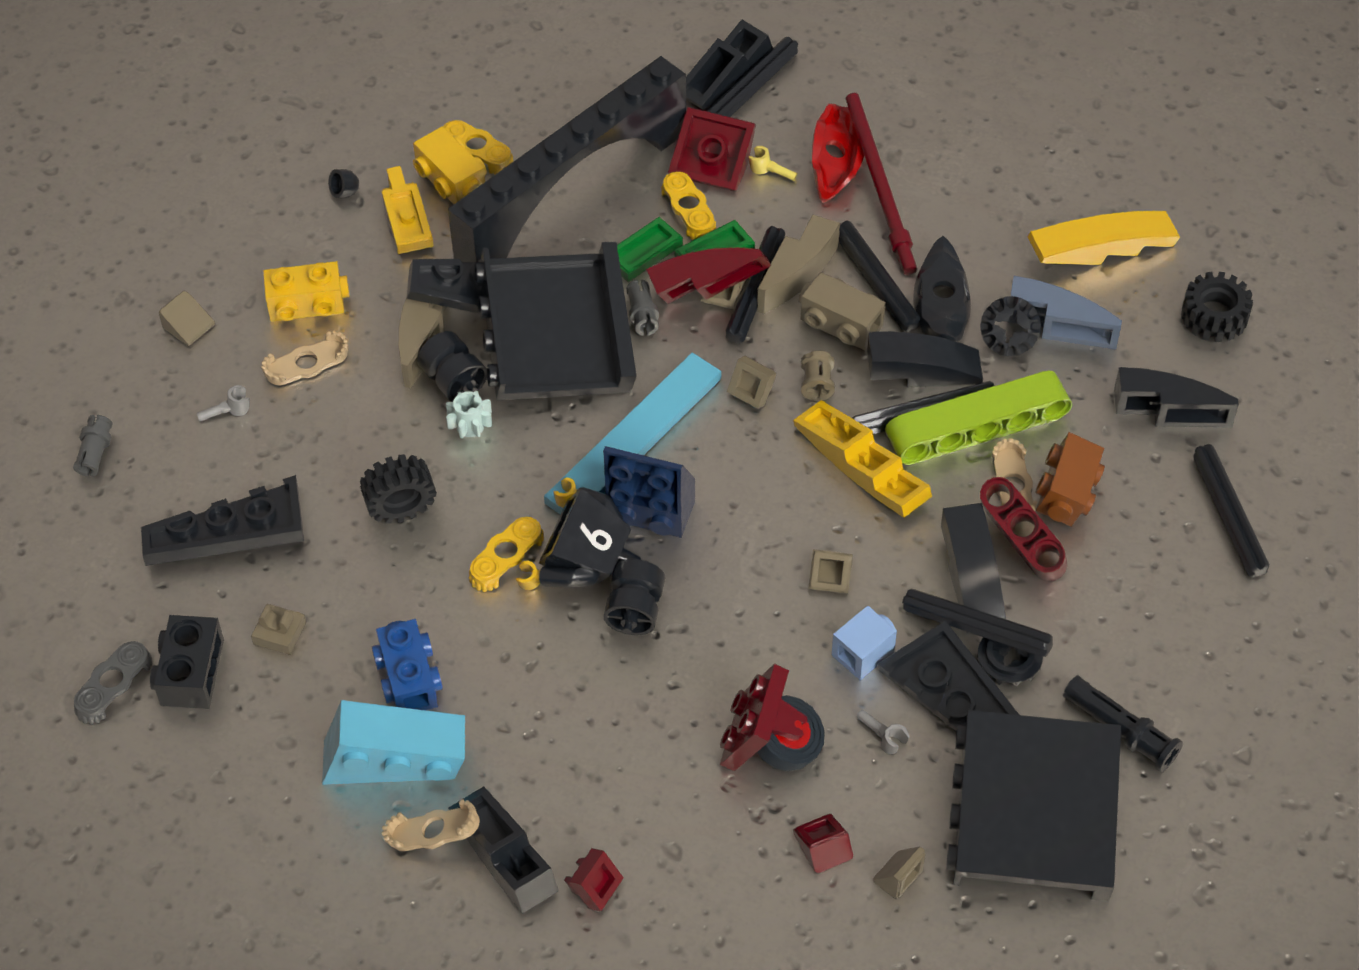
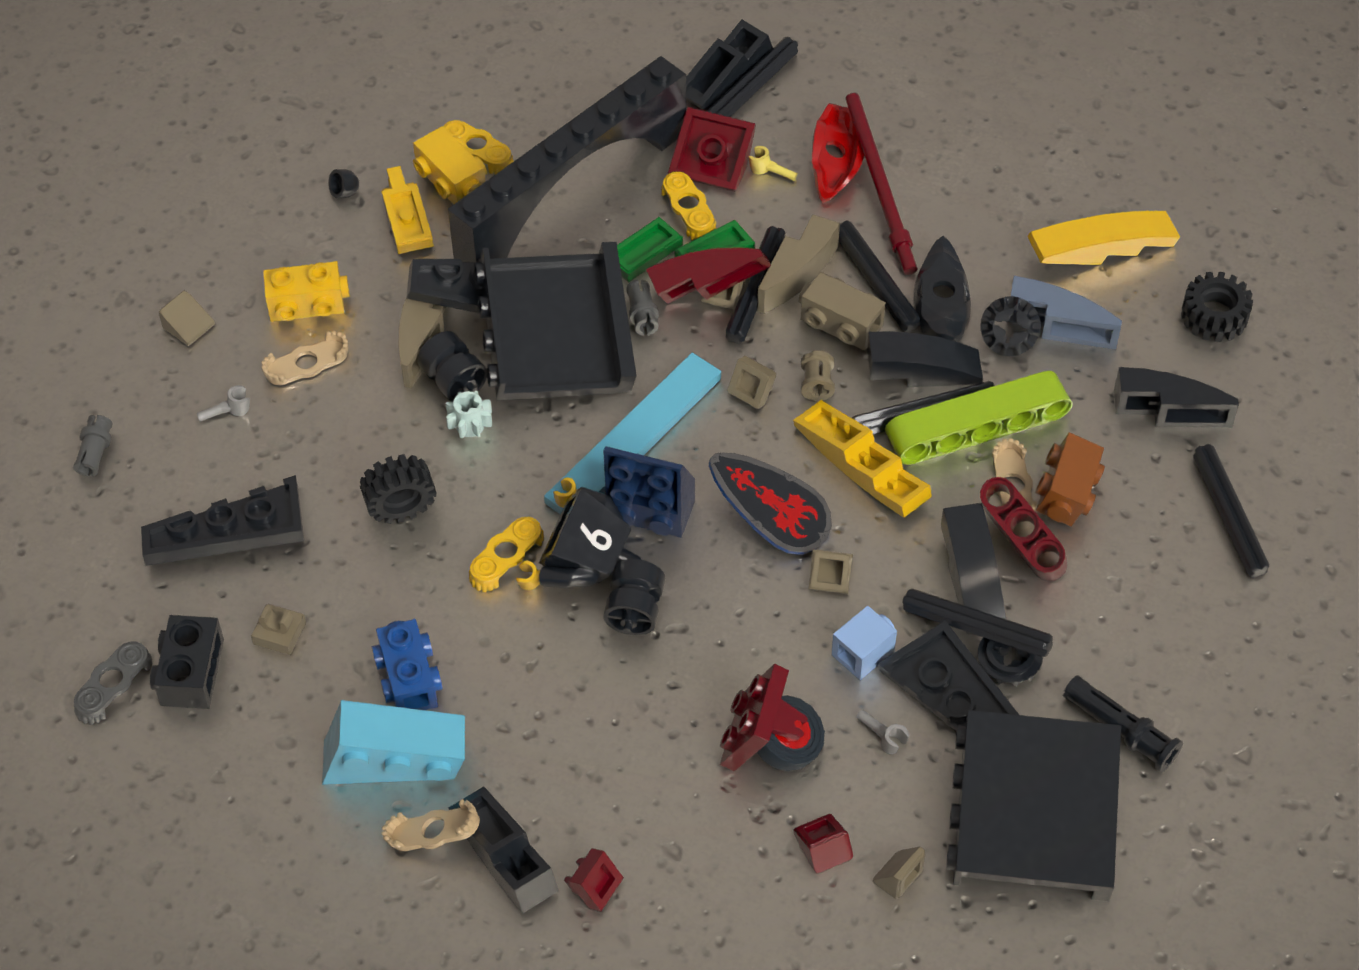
none -> shield [709,453,832,555]

